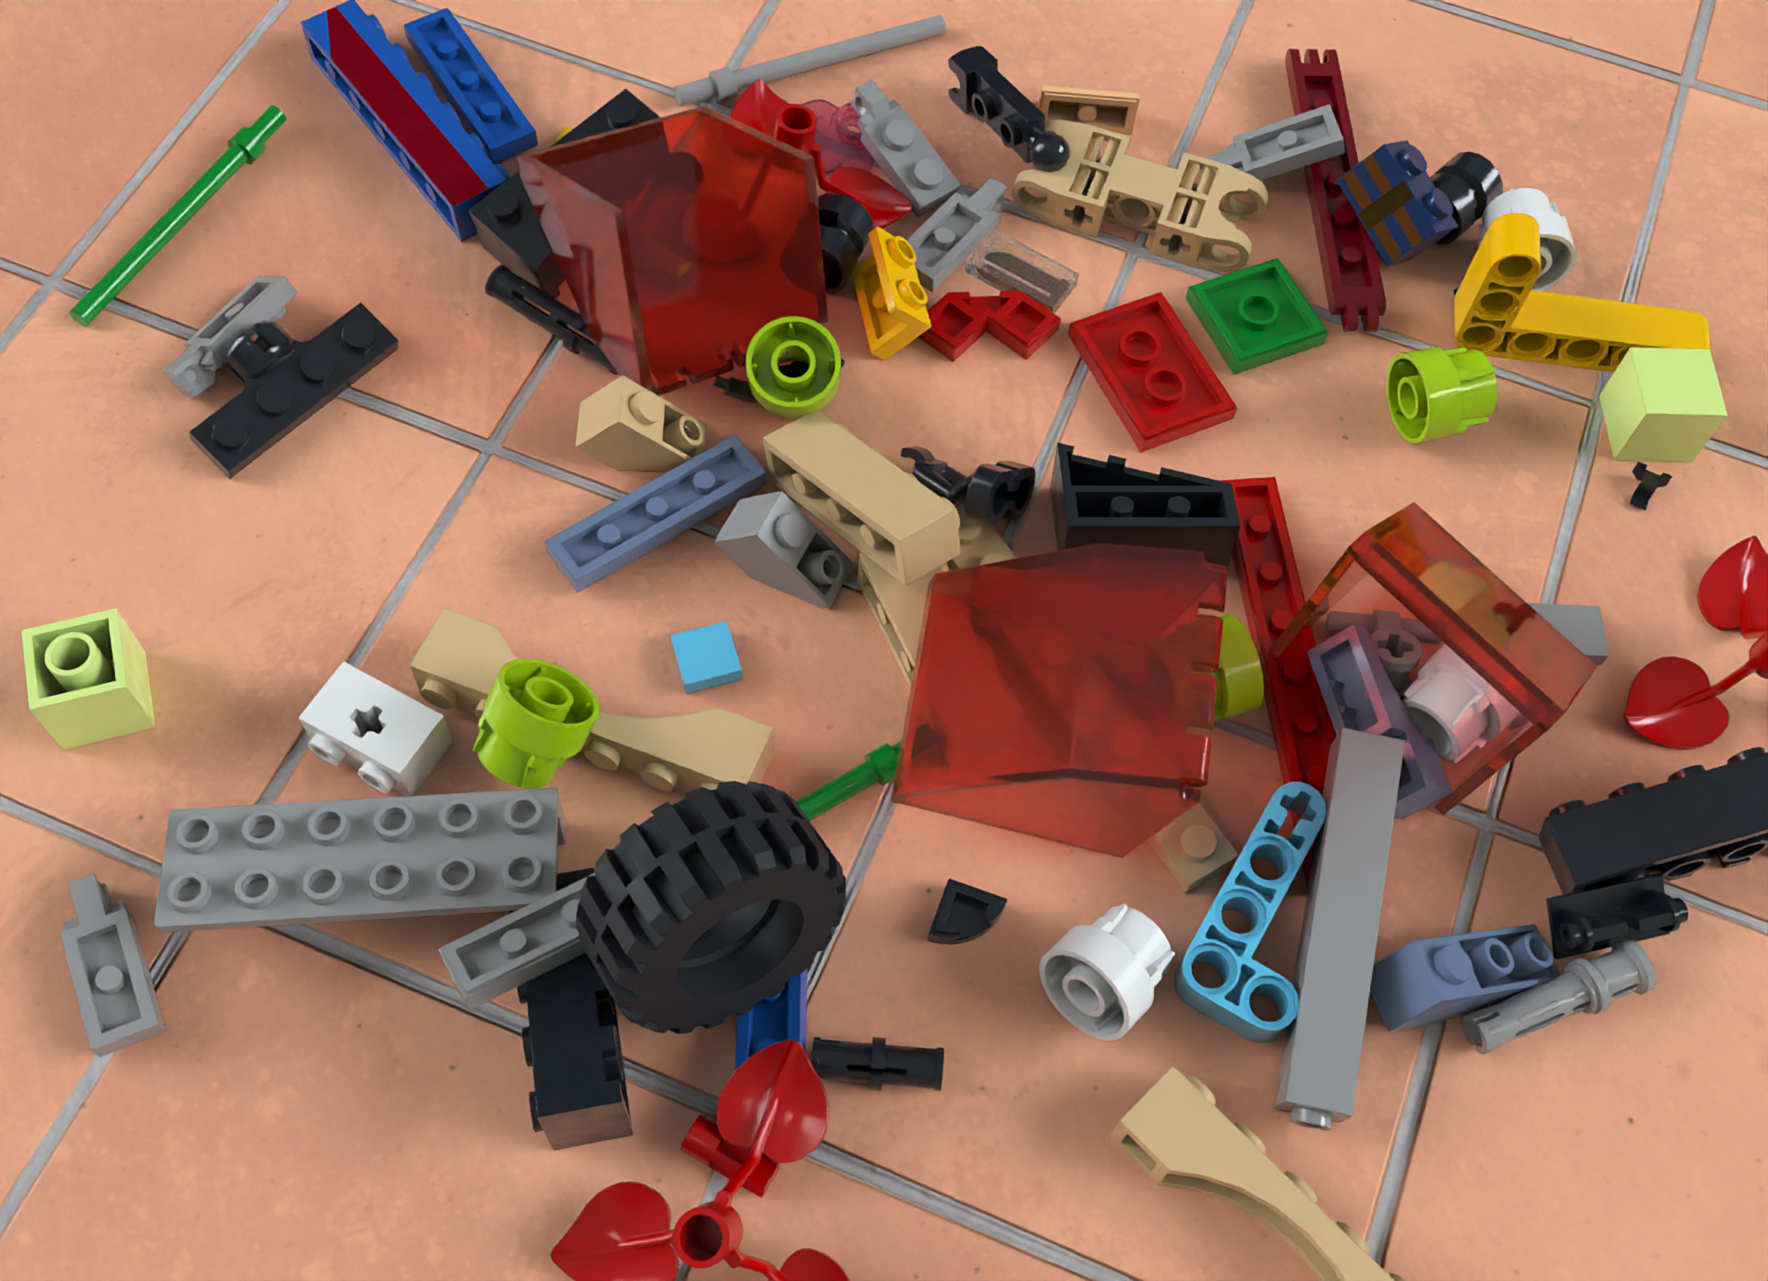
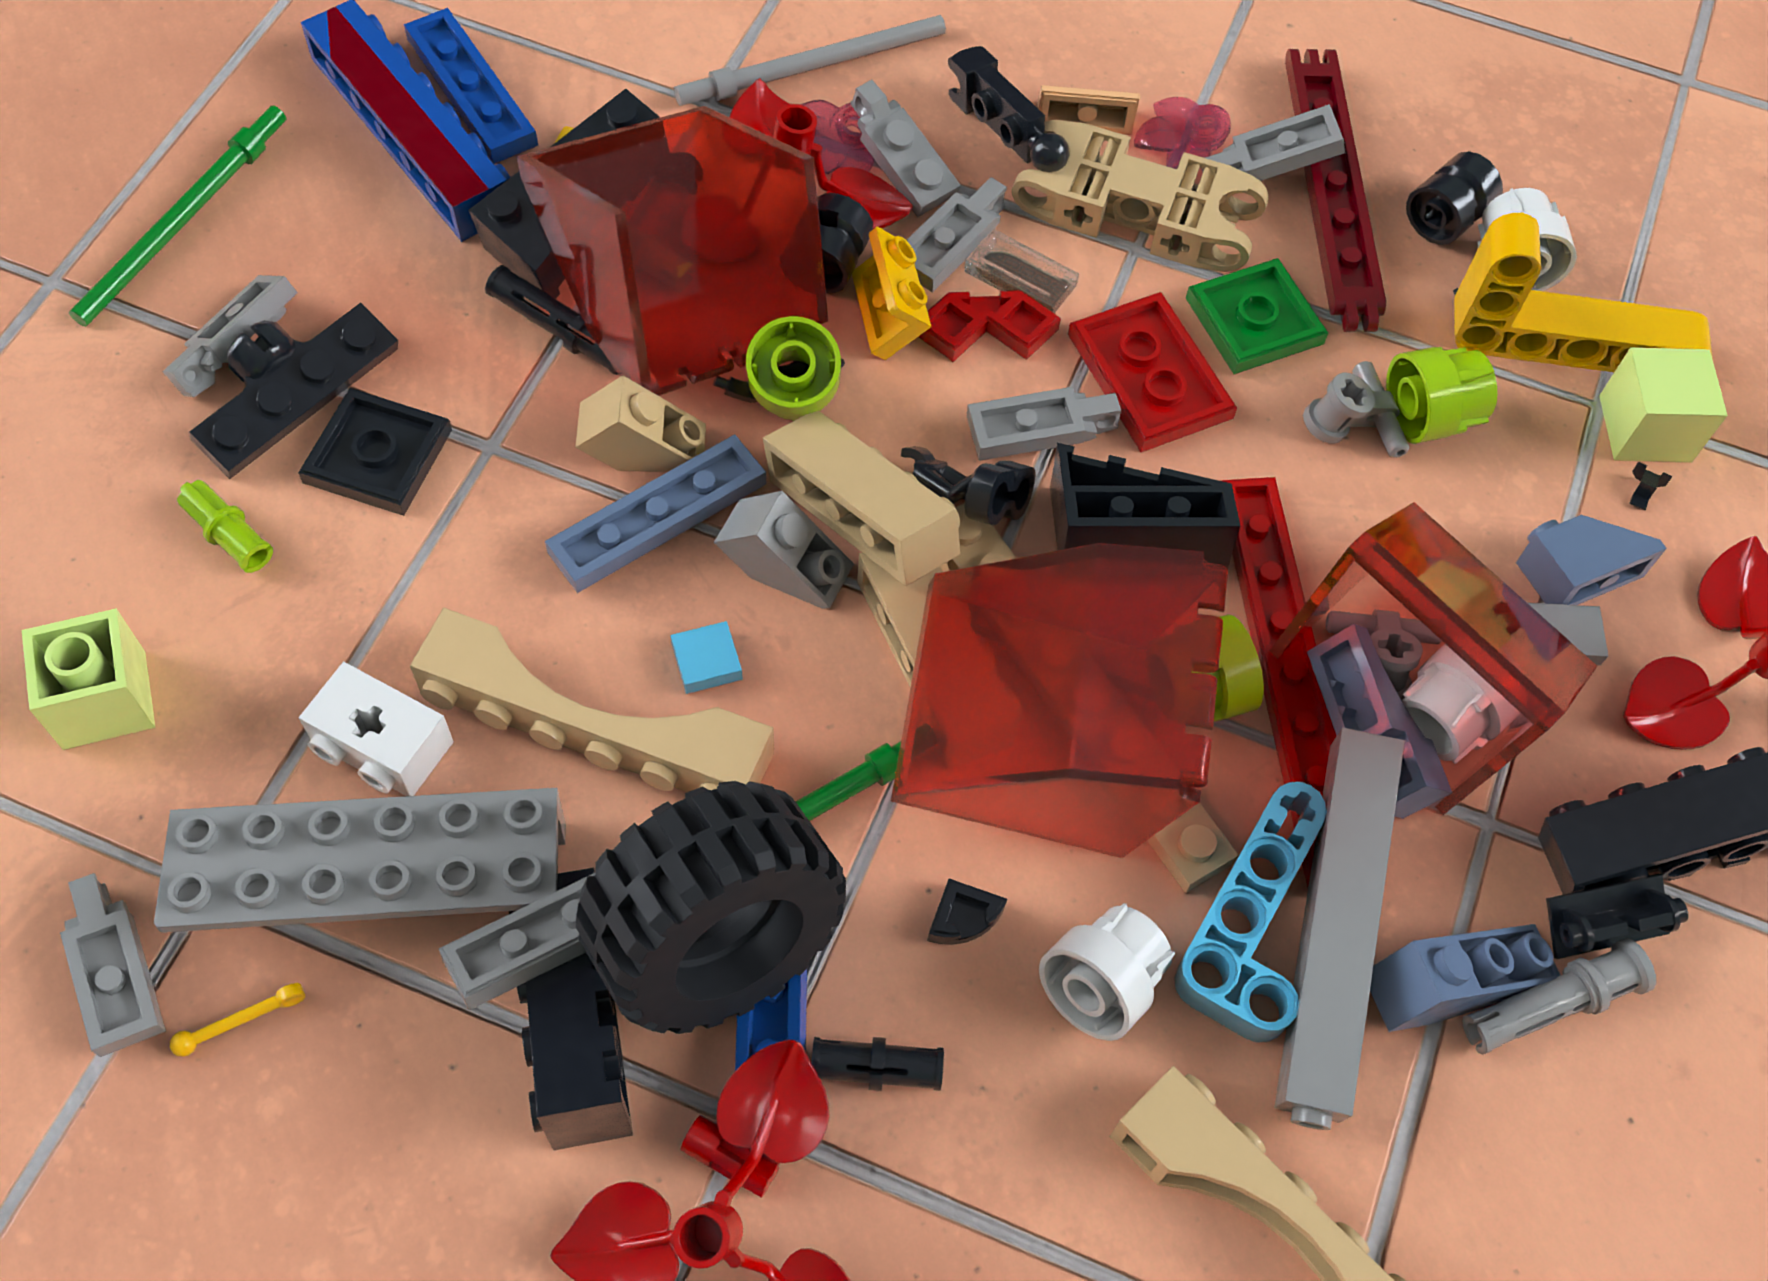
lime piece [473,659,600,789] -> none
dark blue brick [1337,140,1459,266] -> none
none -> yellow hinge [170,983,306,1057]
none -> lime axle [177,480,273,573]
none -> black tile [298,388,452,516]
none -> light grey hinge [967,387,1121,461]
none -> clear pink plate [1134,96,1231,169]
none -> light grey piece [1303,361,1409,458]
none -> sand blue slope [1516,515,1667,605]

